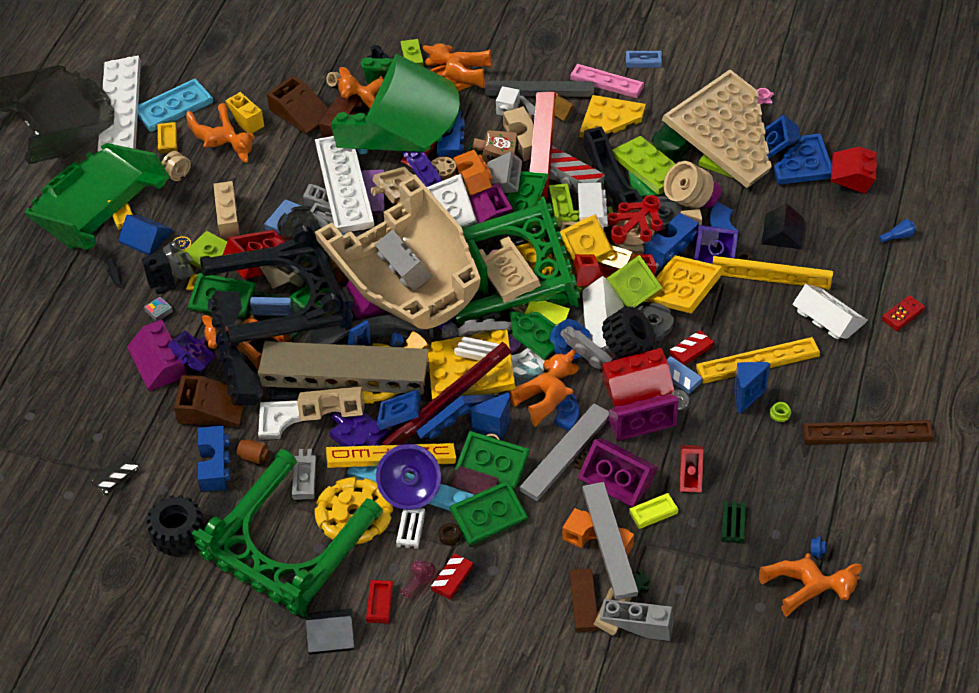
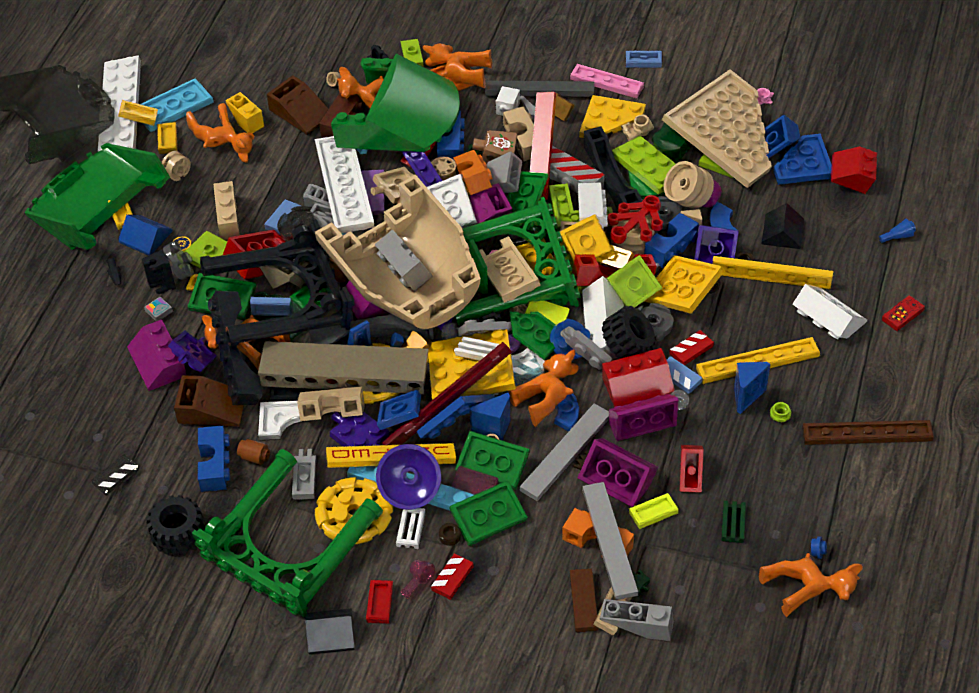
none -> yellow tile [118,100,158,126]
none -> tan plate [621,115,654,141]

